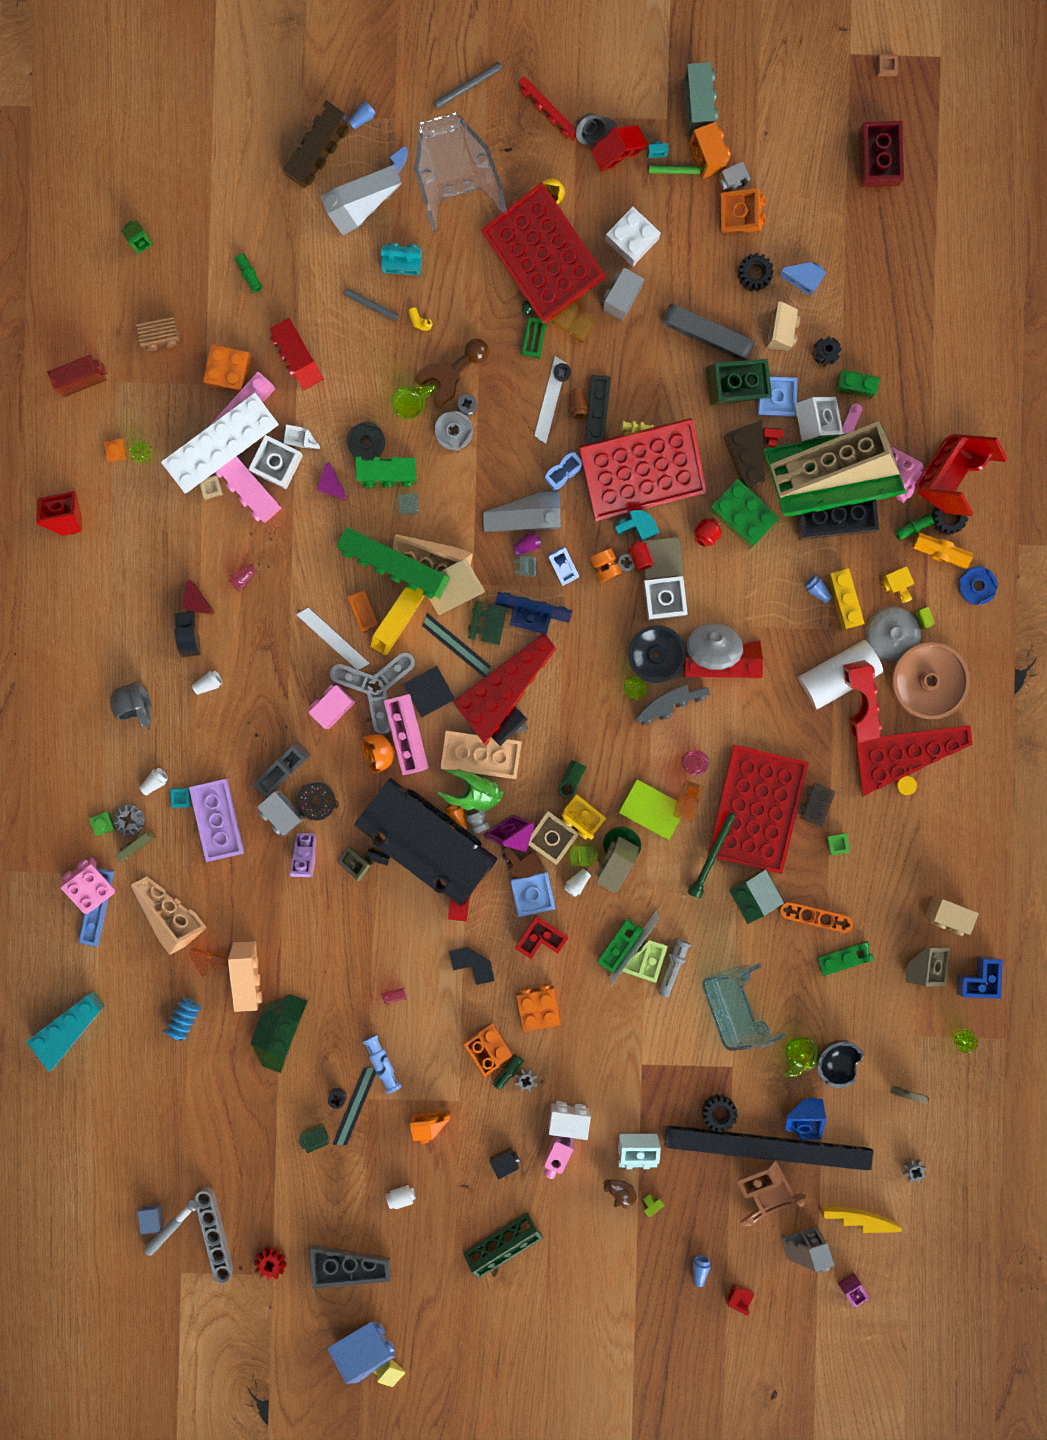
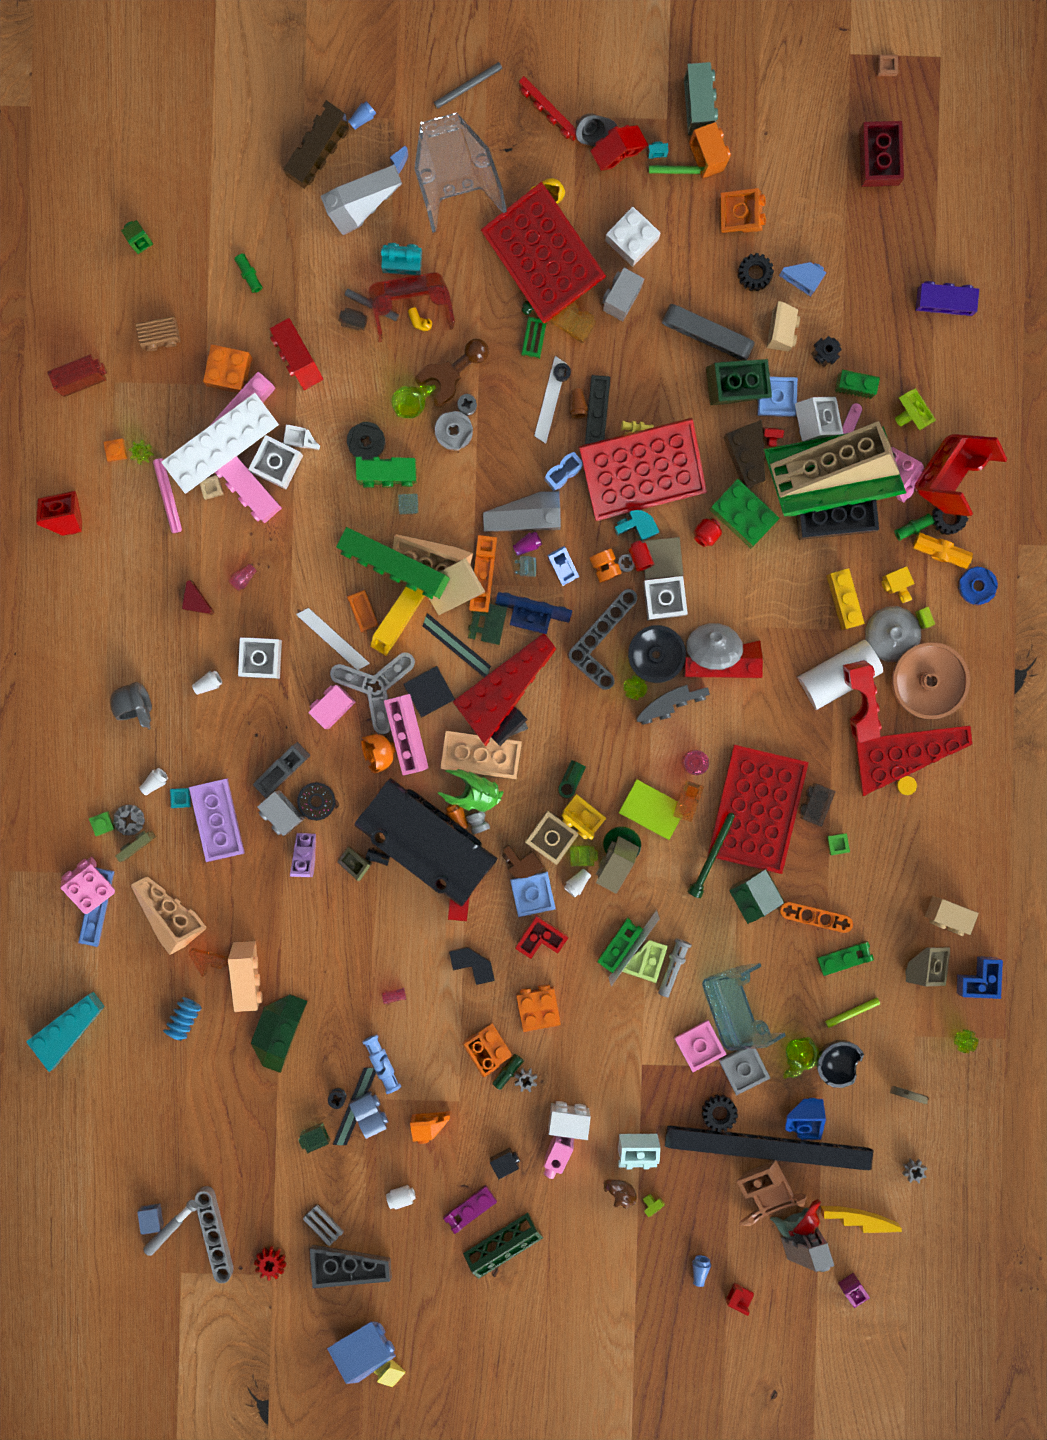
black brick [174,611,201,657] -> none
magenta slope [317,462,348,501] -> none
magenta slope [483,815,534,852] -> none
light grey brick [719,162,751,191] -> none
medium blue cone [804,575,833,604] -> none
none -> bright pink axle [153,458,182,533]
none -> white brick [238,638,282,679]
none -> light grey tile [303,1204,344,1246]
none -> clear smoke brick [338,307,368,331]
none -> sand blue brick [349,1091,389,1138]
none -> clear red windscreen [368,272,455,342]
none -> magenta plate [443,1185,497,1234]
none -> orange slope [469,535,497,613]
none -> dark grey beam [568,589,637,690]
none -> bright pink plate [674,1019,727,1072]
none -> light grey plate [719,1043,770,1095]
none -> hair [770,1199,821,1238]
none -> lime bar [825,997,880,1028]
none -> lime tile [895,388,936,430]
none -> dark purple brick [915,281,979,316]

